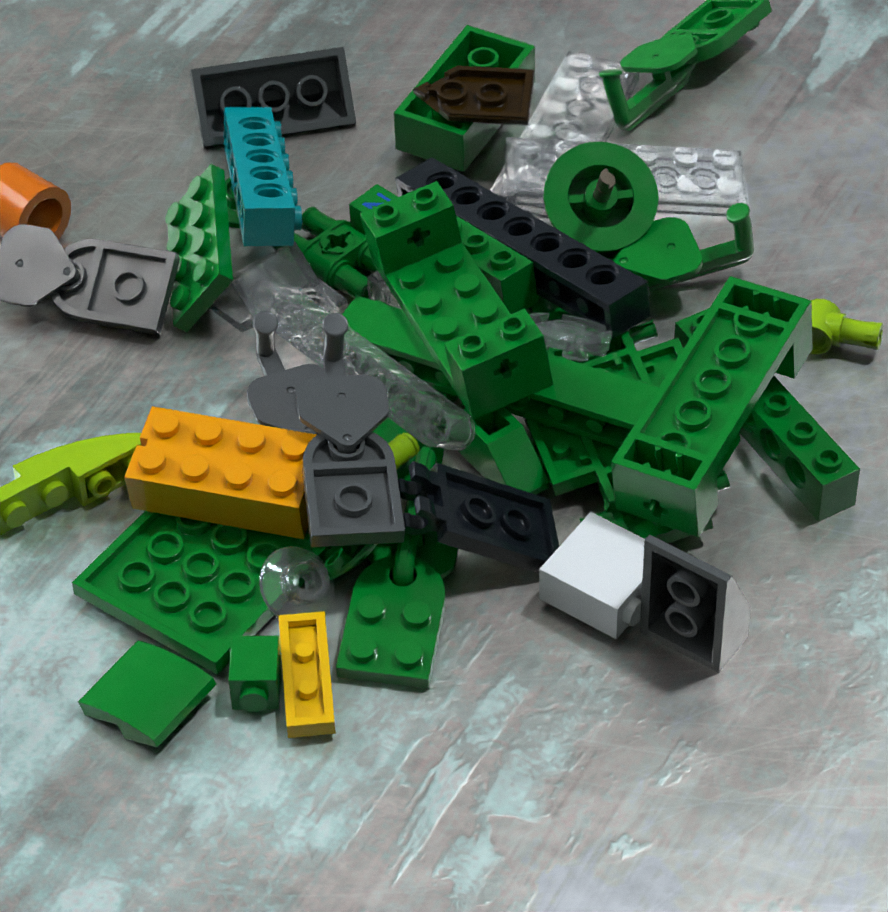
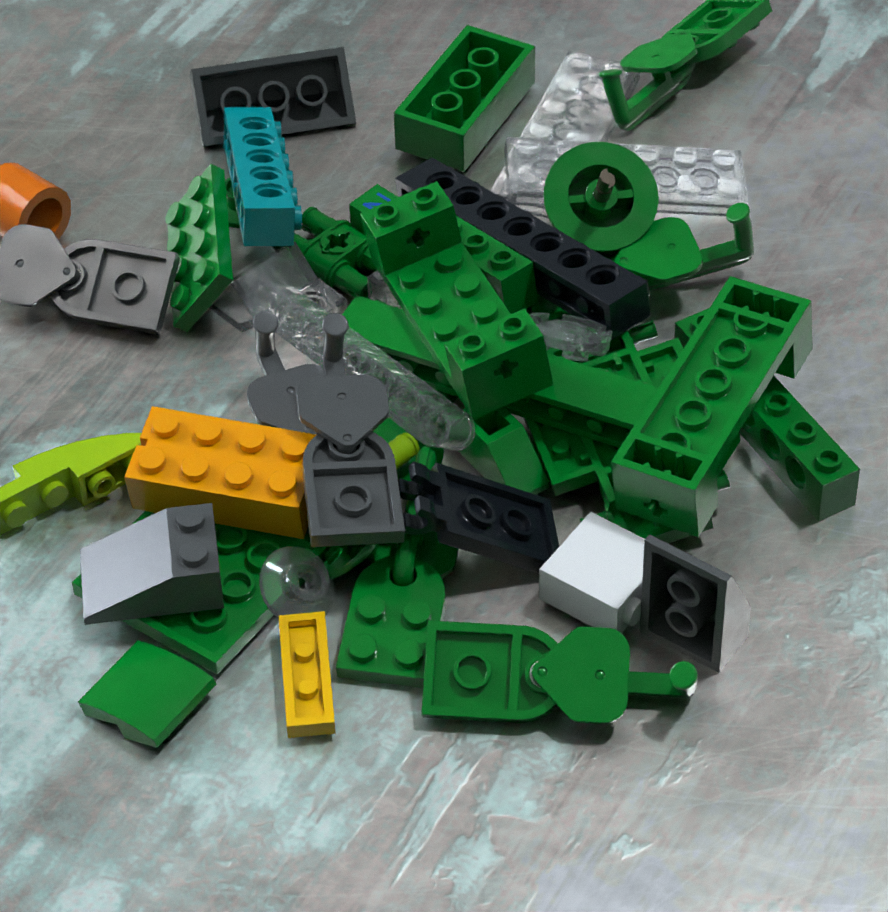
green brick [228,635,282,712] -> none
dark brown tile [413,66,535,126] -> none
lime pin [810,299,883,355] -> none
none -> dark grey slope [80,503,224,625]
none -> green plate [421,620,698,724]

